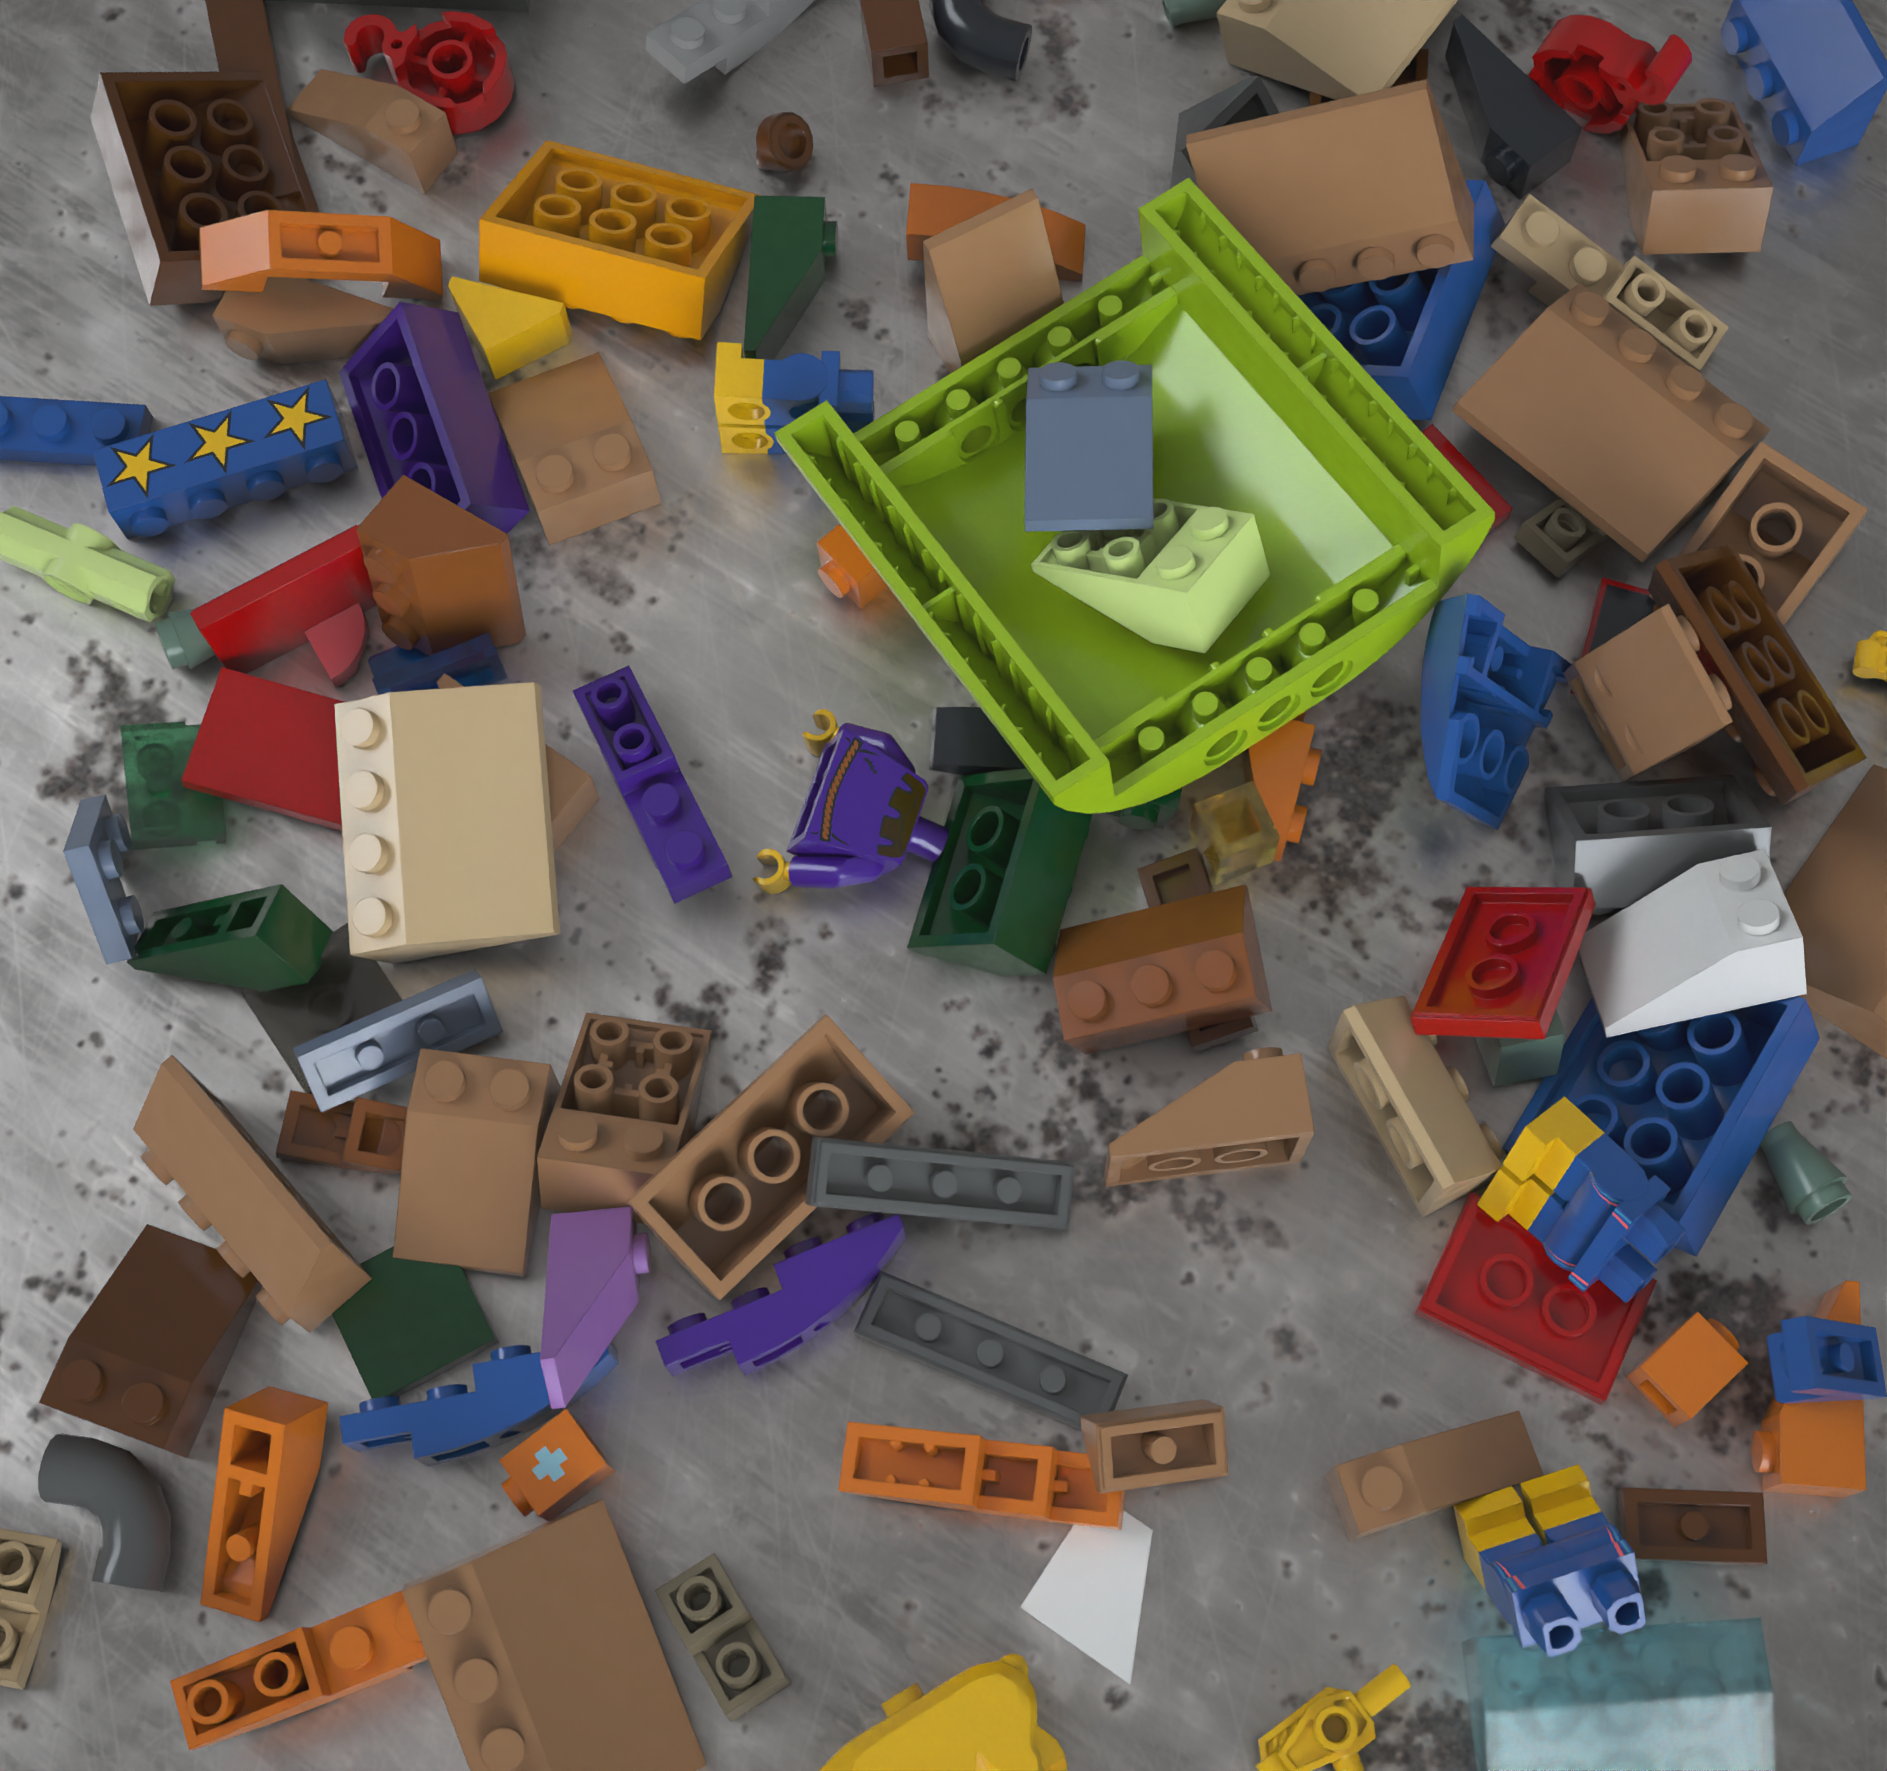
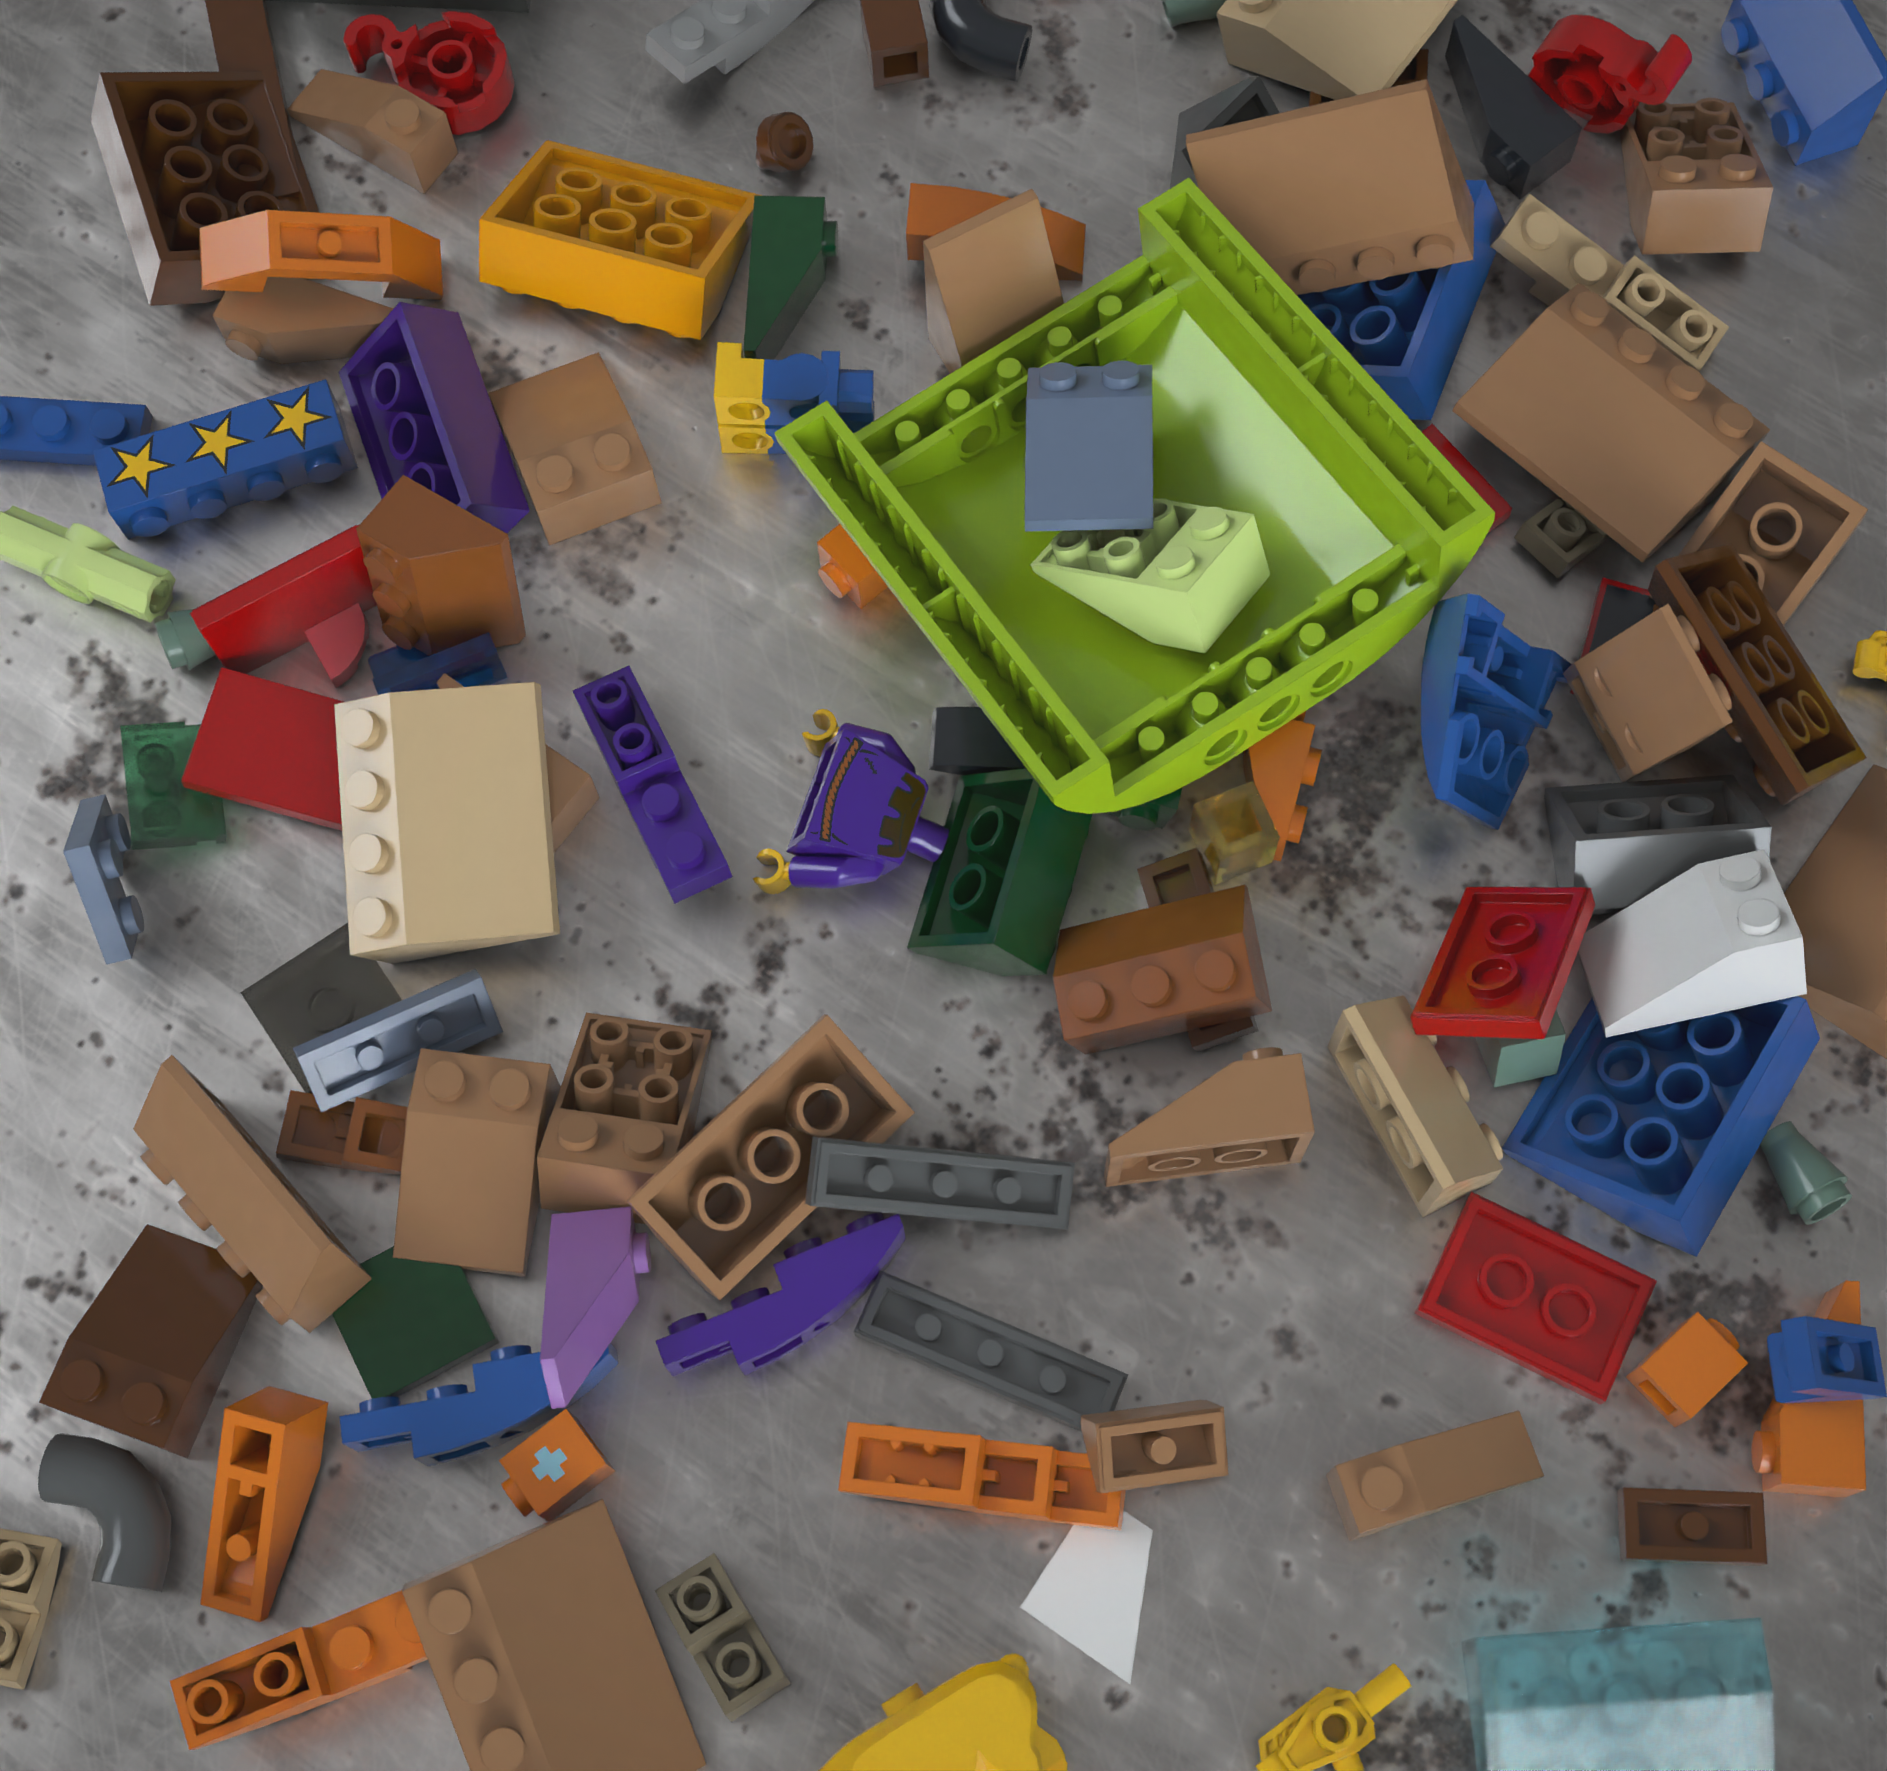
dark green slope [126,884,333,991] -> none
yellow slope [448,276,573,380] -> none
blue hips [1454,1464,1646,1658] -> none
blue hips [1477,1097,1687,1303] -> none

